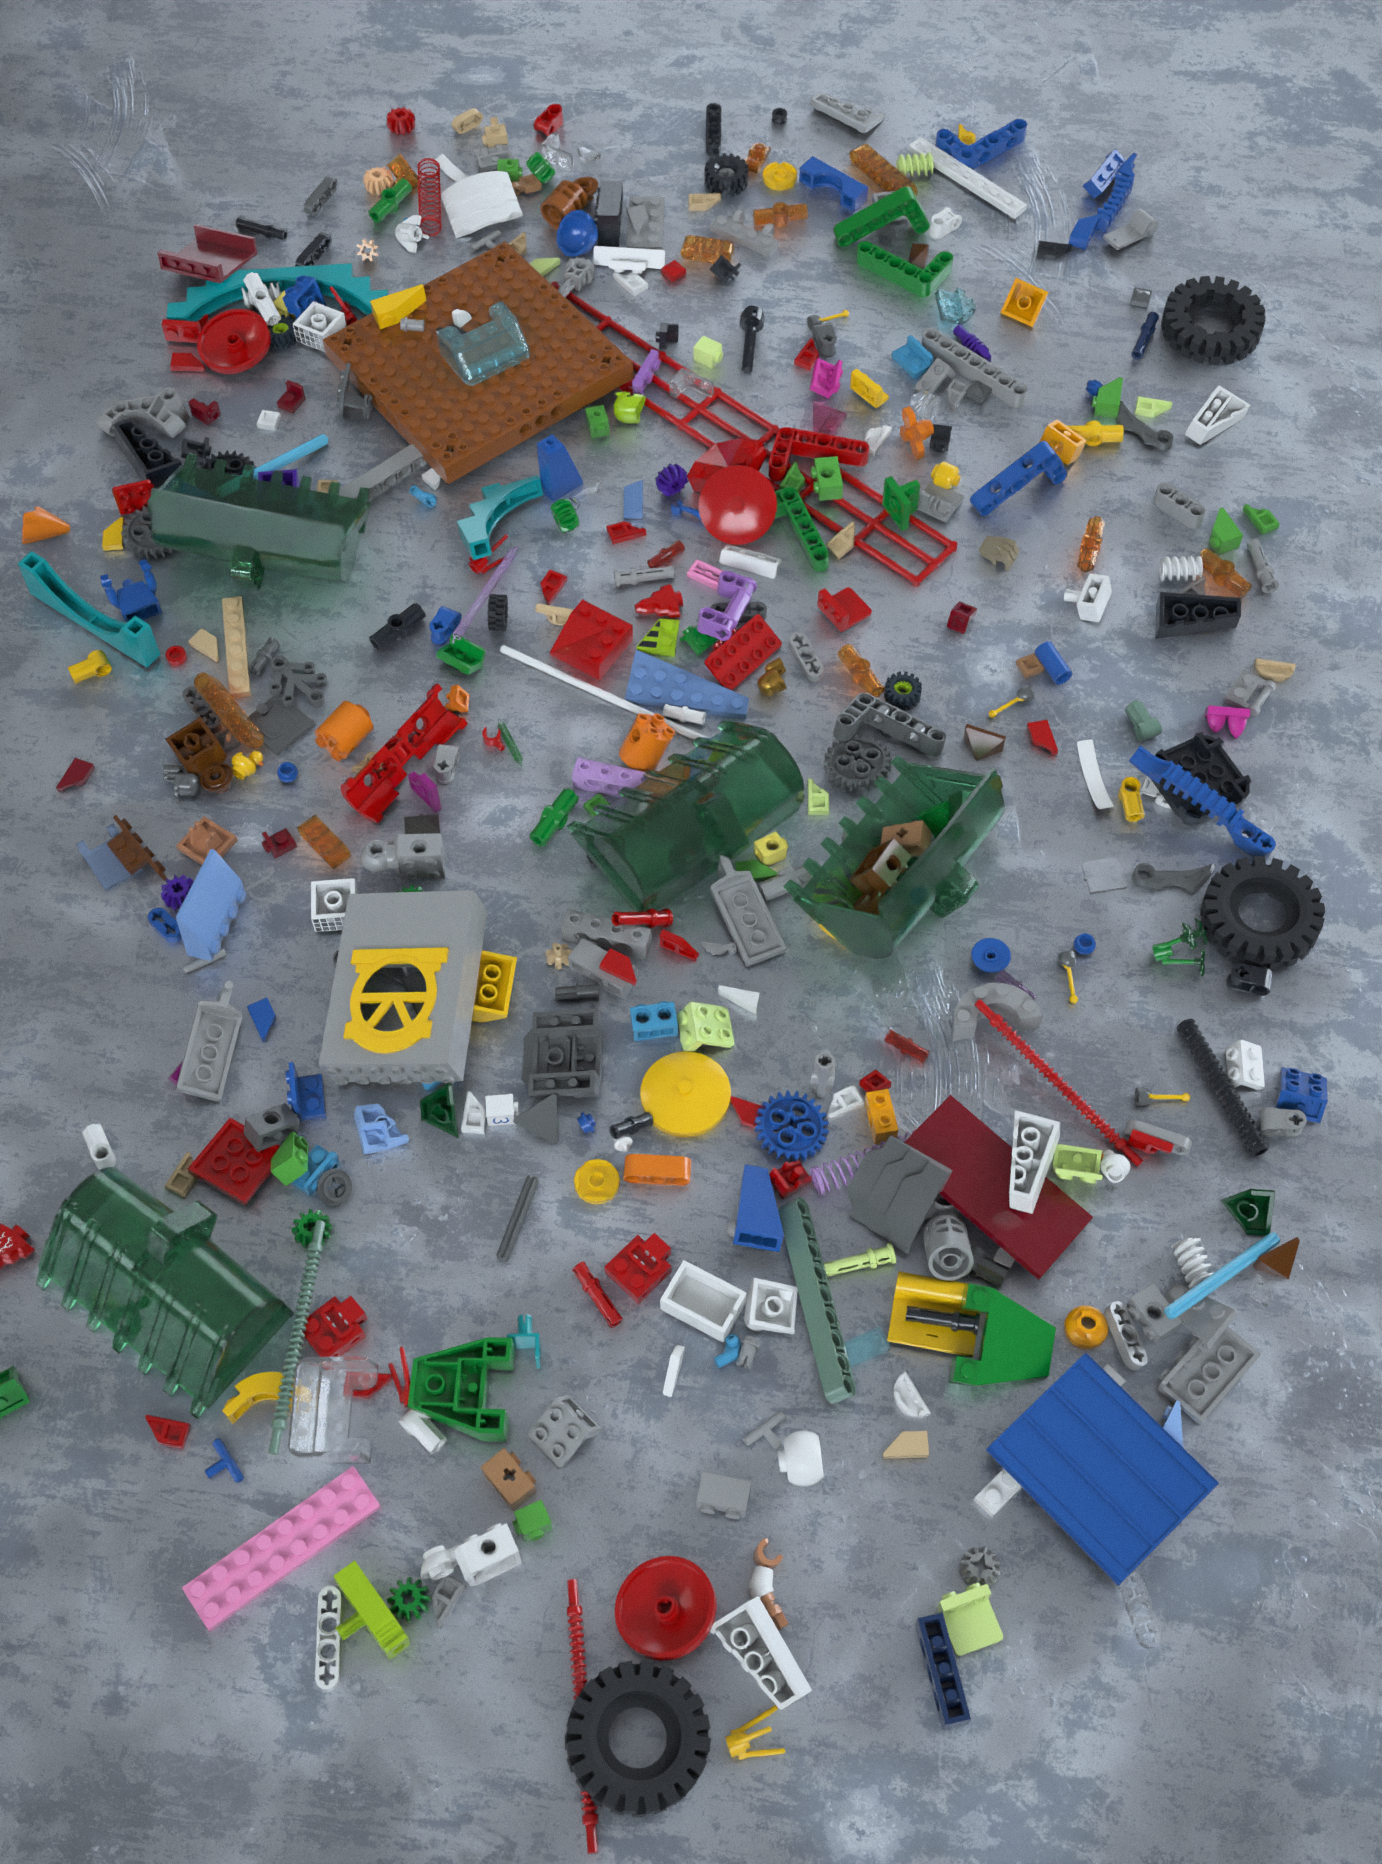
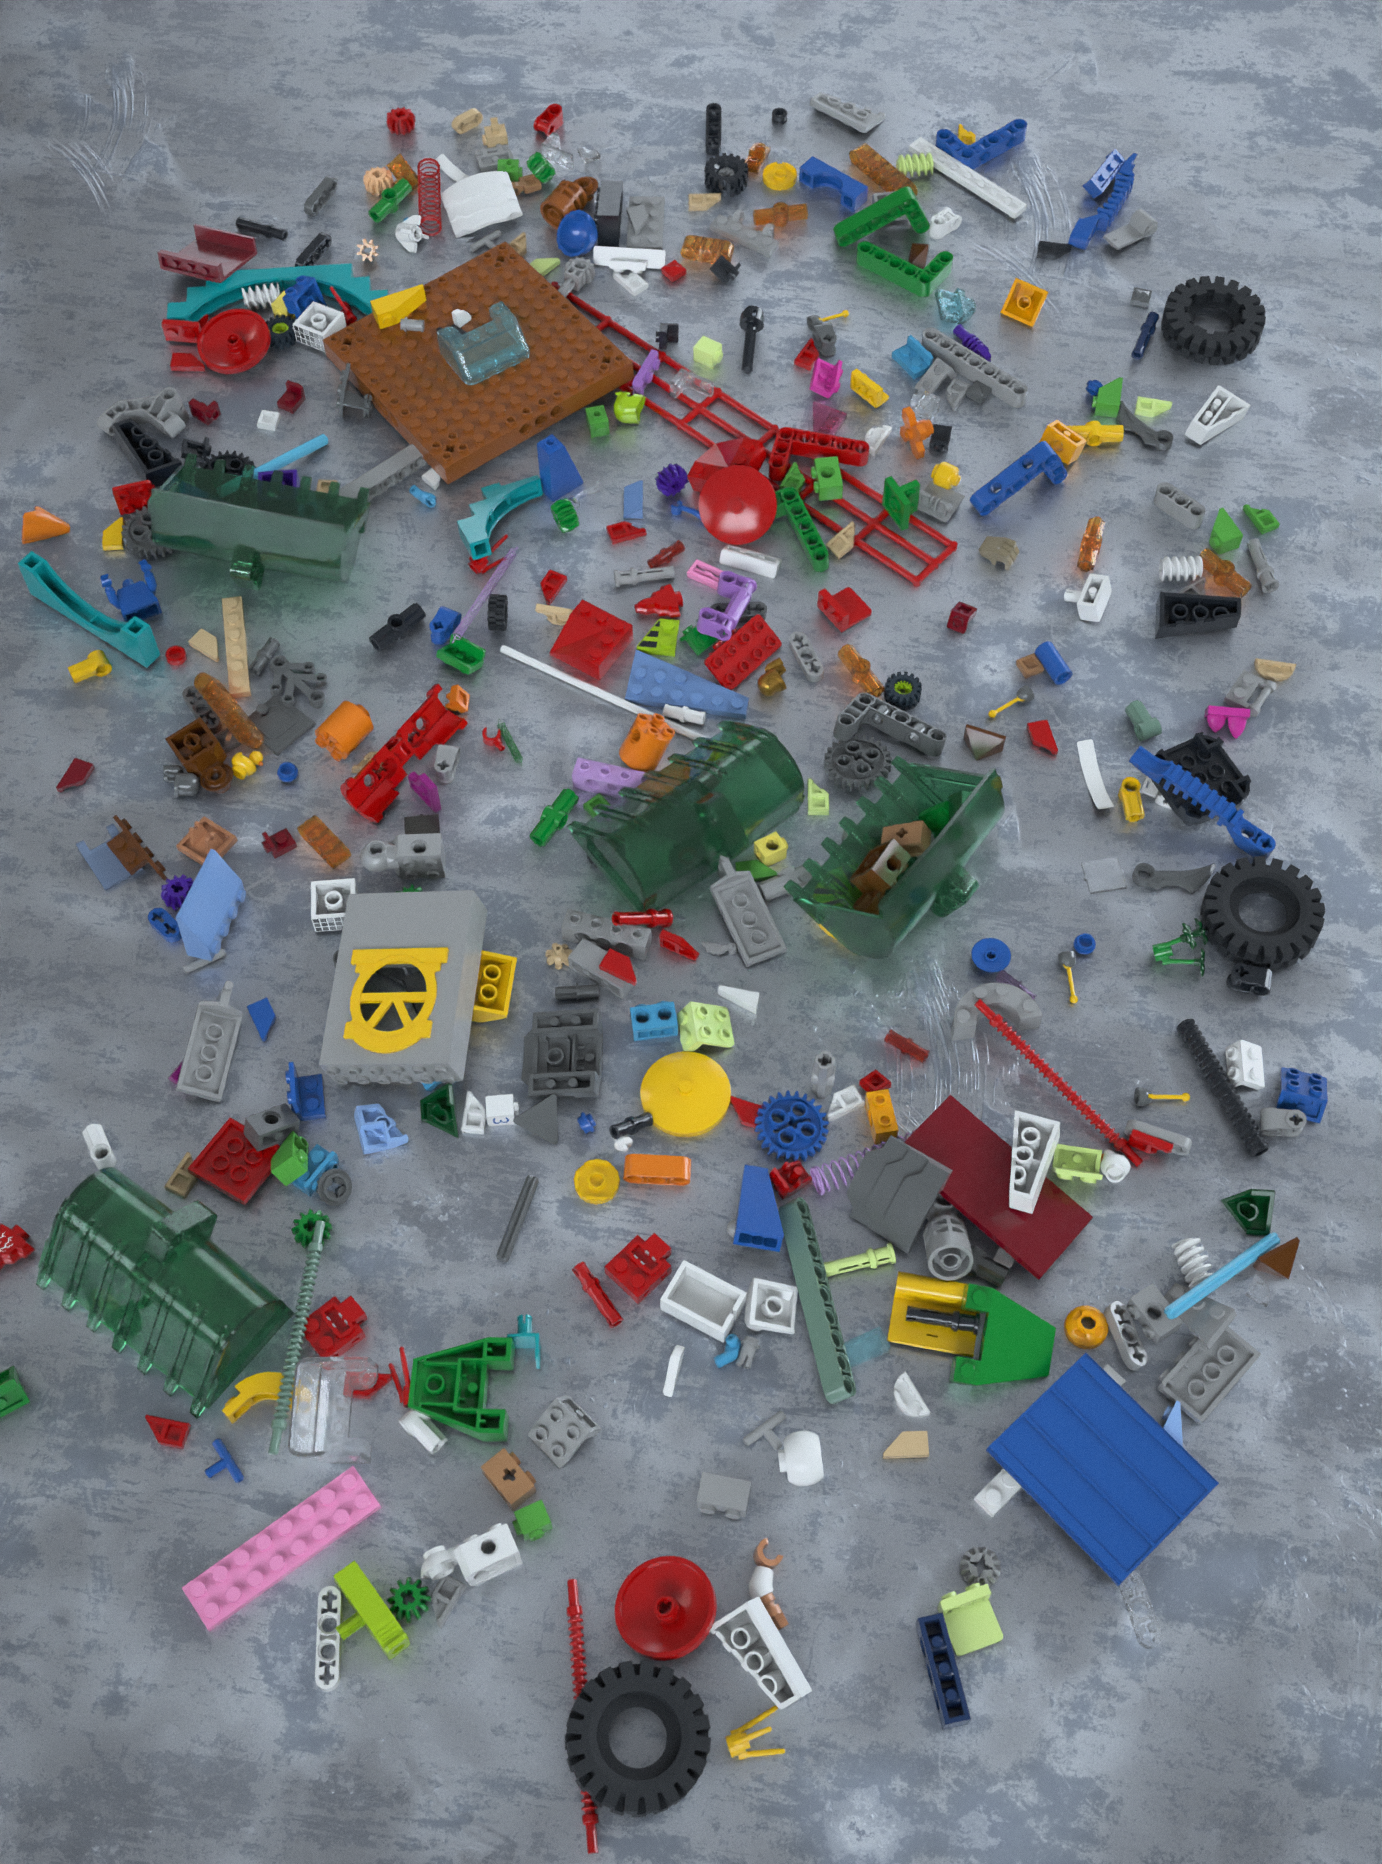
white piece [243,272,281,326] -> none

